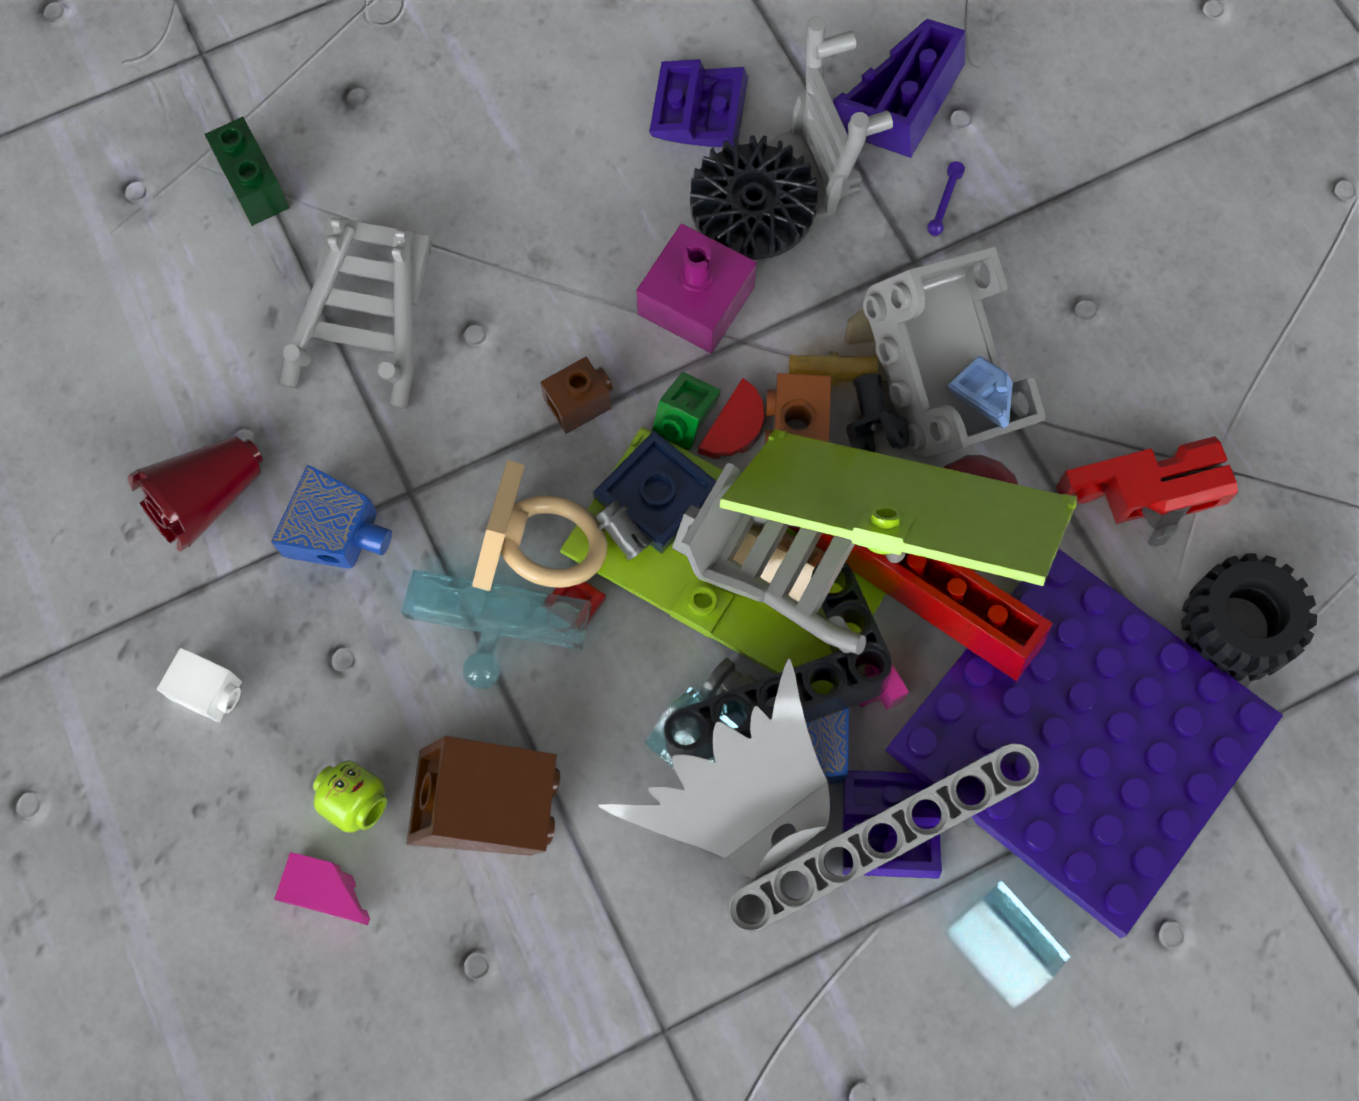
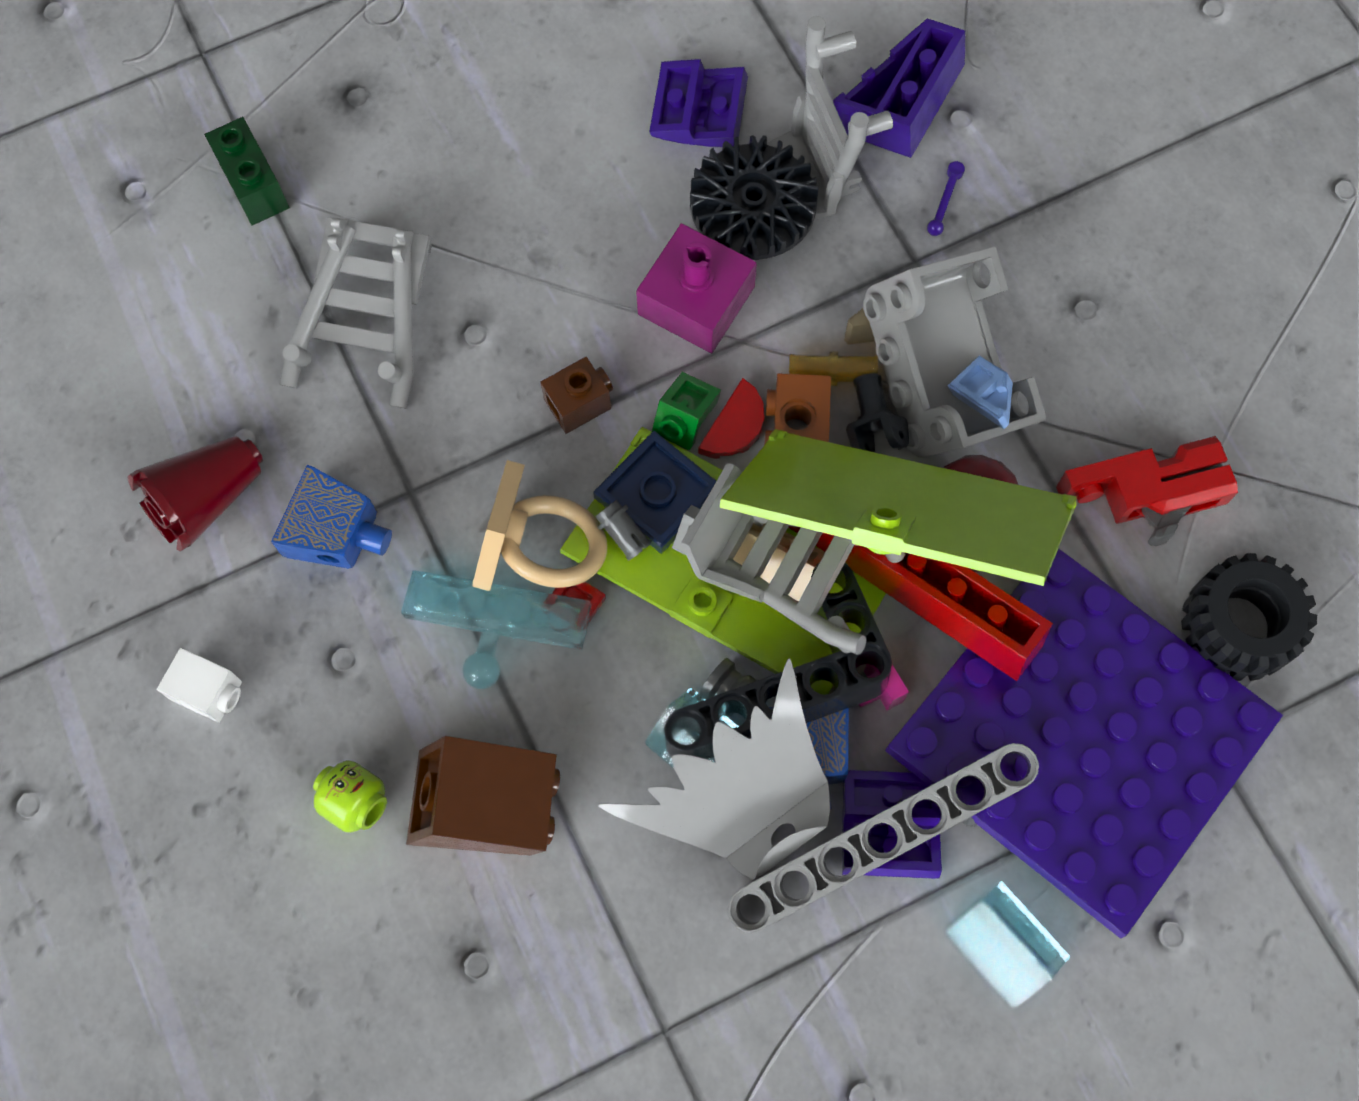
dark pink slope [274,852,370,925] -> none

